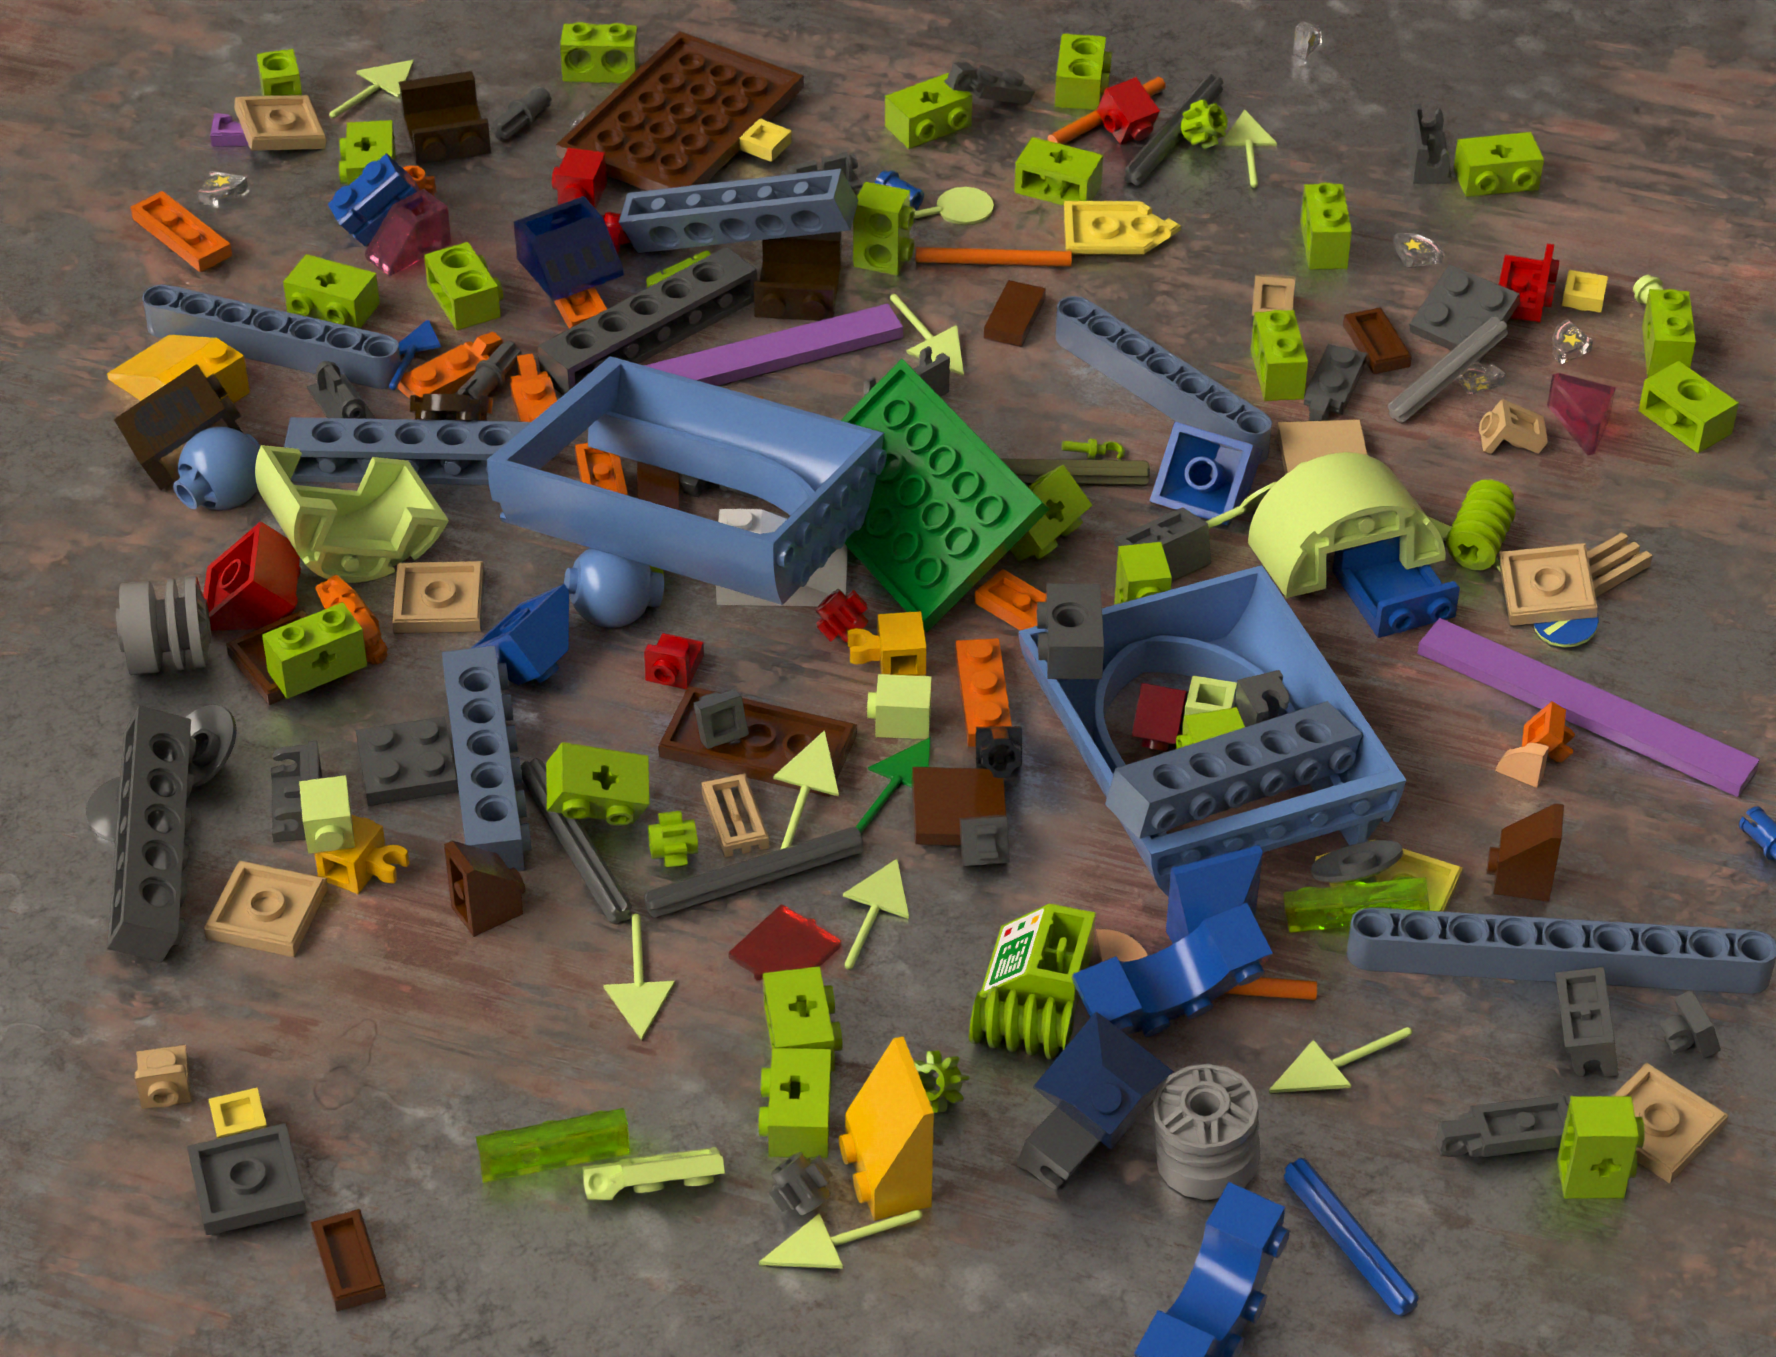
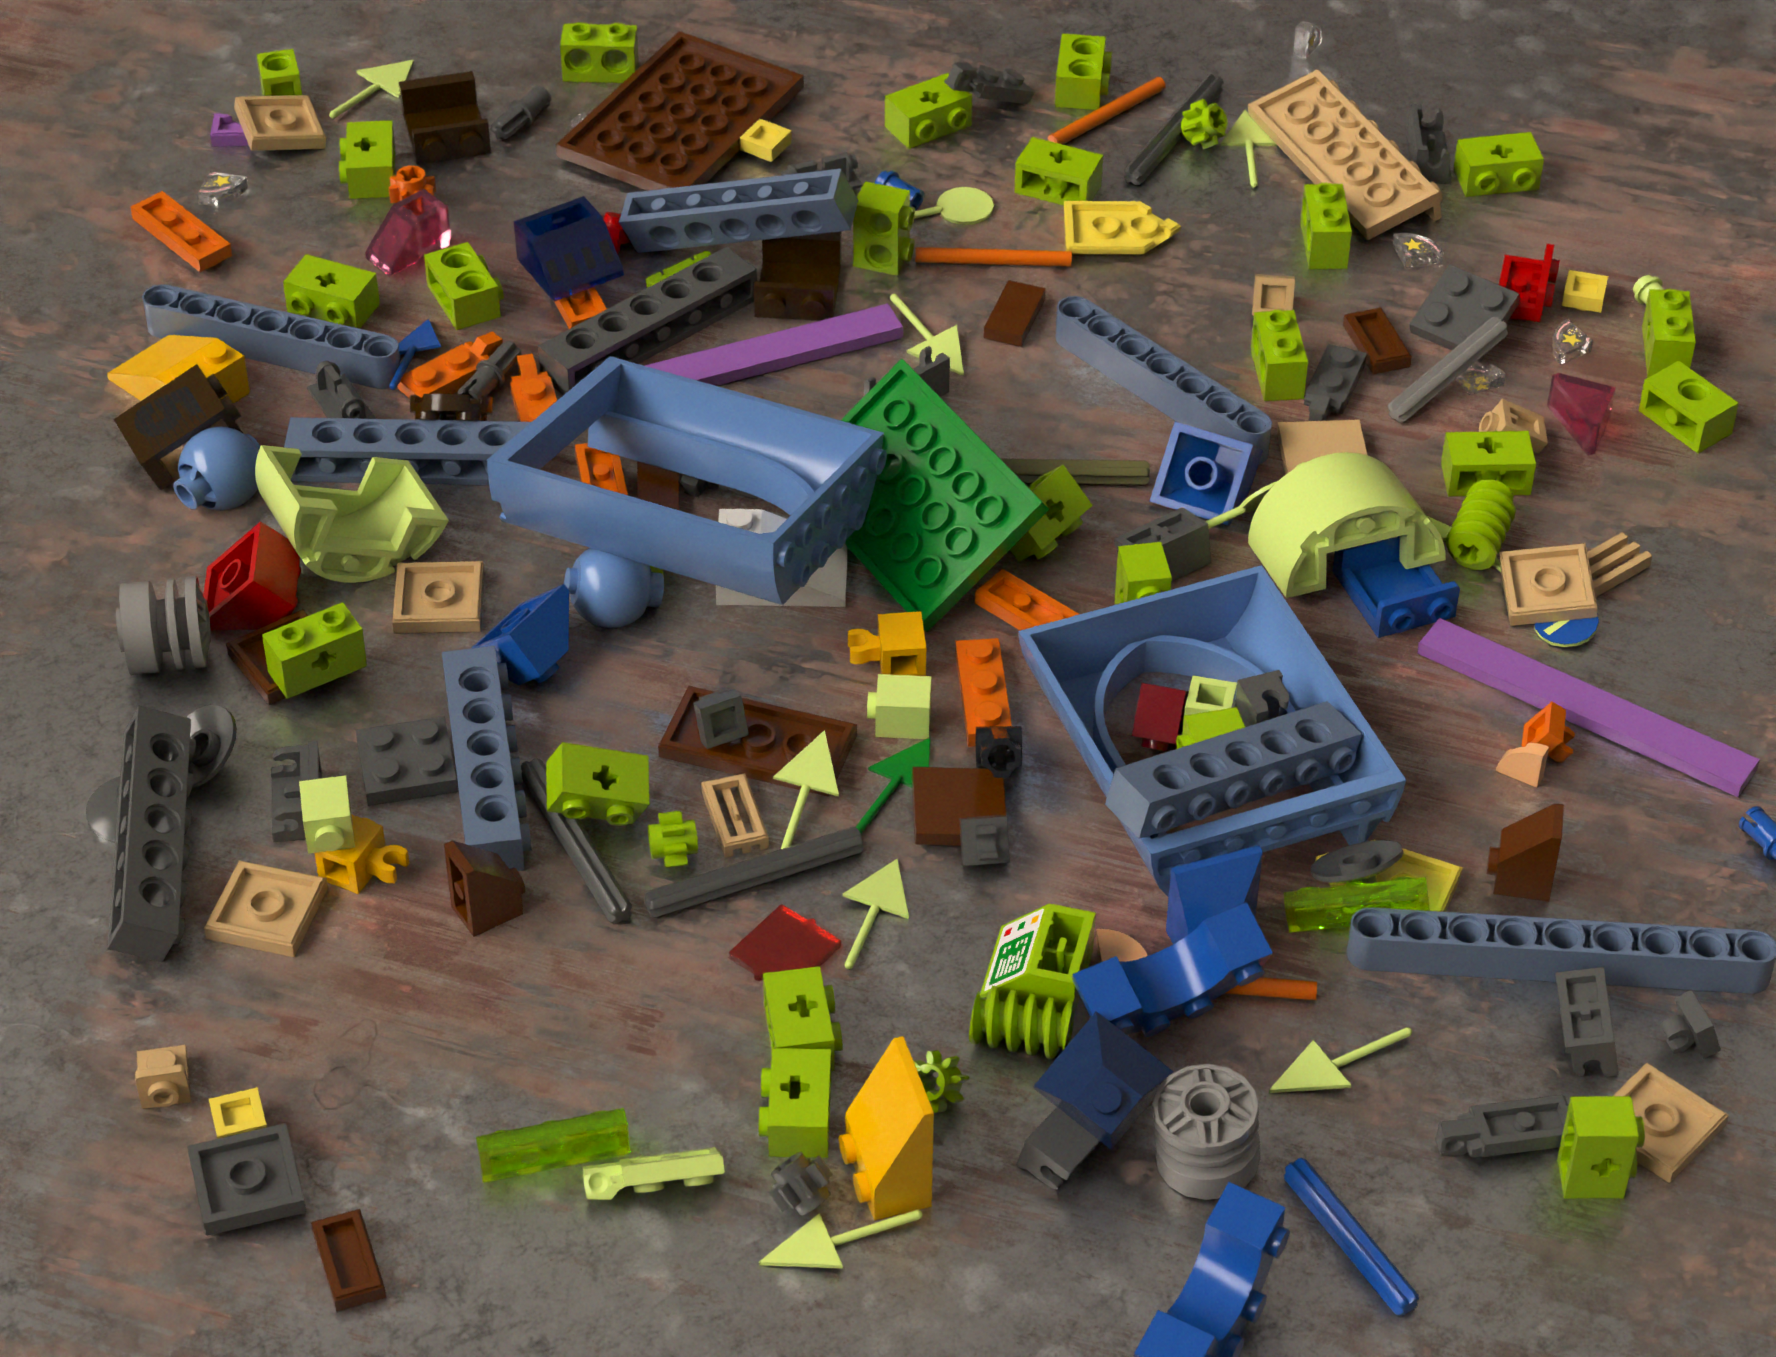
orange hinge [315,575,388,665] -> none
blue brick [328,153,424,246] -> none
red brick [552,148,607,210] -> none
yellowish green piece [603,913,675,1041] -> none
red bracket [644,633,704,690] -> none
red gear [815,589,869,643] -> none
dark grey brick [1037,583,1104,679] -> none
lime hand [1061,438,1125,459] -> none
red brick [1097,77,1160,145] -> none
none -> tan bracket [1248,69,1443,240]
none -> lime brick [1441,431,1536,497]

